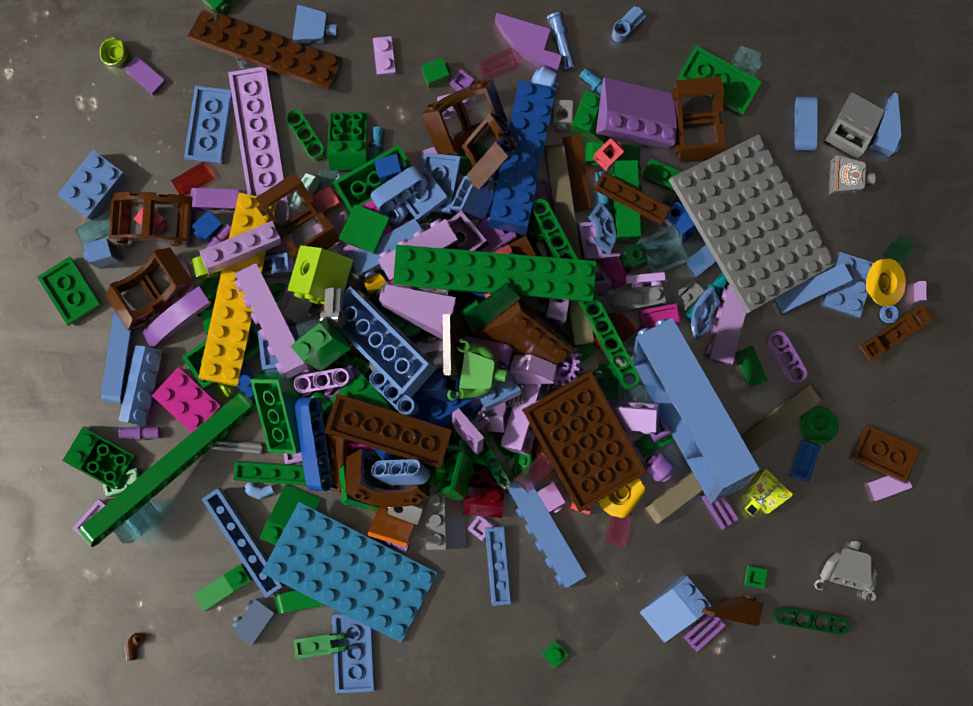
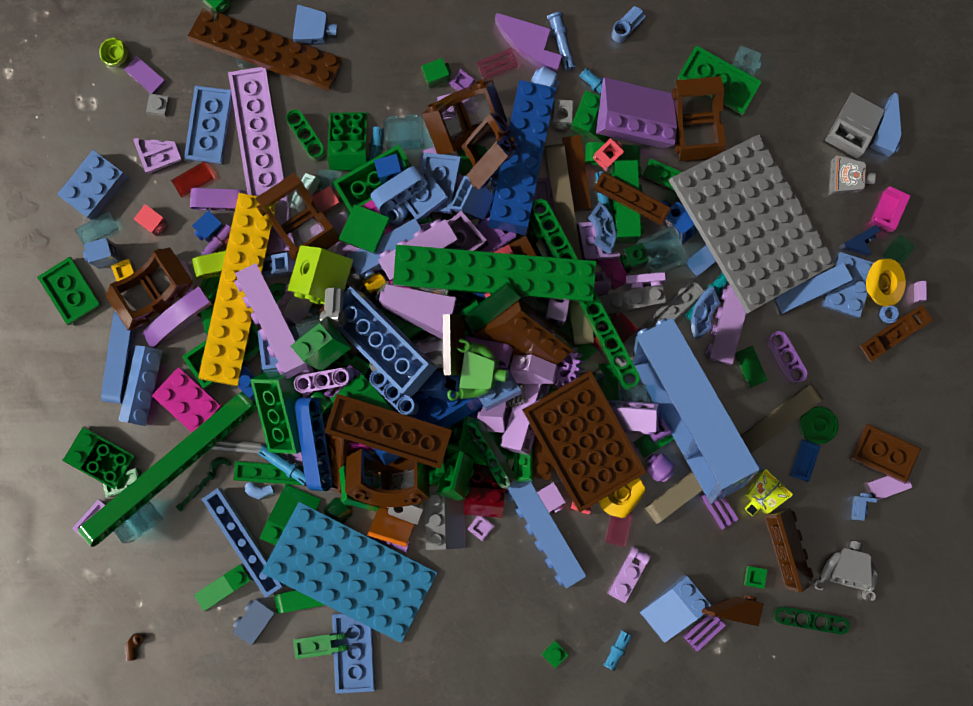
reddish brown window [109,192,192,246] -> none
medium lavender pin [119,425,160,441] -> none
lavender brick [199,221,281,274] -> none
lime tile [216,383,236,399] -> none
medium blue beam [371,459,430,485] -> none
lavender plate [373,36,396,77] -> none
lavender tile [452,408,490,455] -> none
medium blue tile [485,526,512,606] -> none
clear pink tile [515,452,554,493] -> none
dark pink tile [639,303,681,329] -> none
medium blue beam [795,96,818,151] -> none
none -> yellow plate [111,259,135,281]
none -> lavender wing [133,138,183,174]
none -> light grey plate [146,94,169,117]
none -> dark green piece [175,457,232,512]
none -> dark azure pin [258,445,307,486]
none -> dark green head [324,497,353,524]
none -> clear light blue brick [383,114,425,151]
none -> dark azure pin [604,631,633,671]
none -> lavender plate [608,546,651,603]
none -> reddish brown slope [764,508,814,593]
none -> dark blue slope [839,225,880,257]
none -> medium blue bracket [851,493,878,521]
none -> dark pink panel [870,186,910,233]

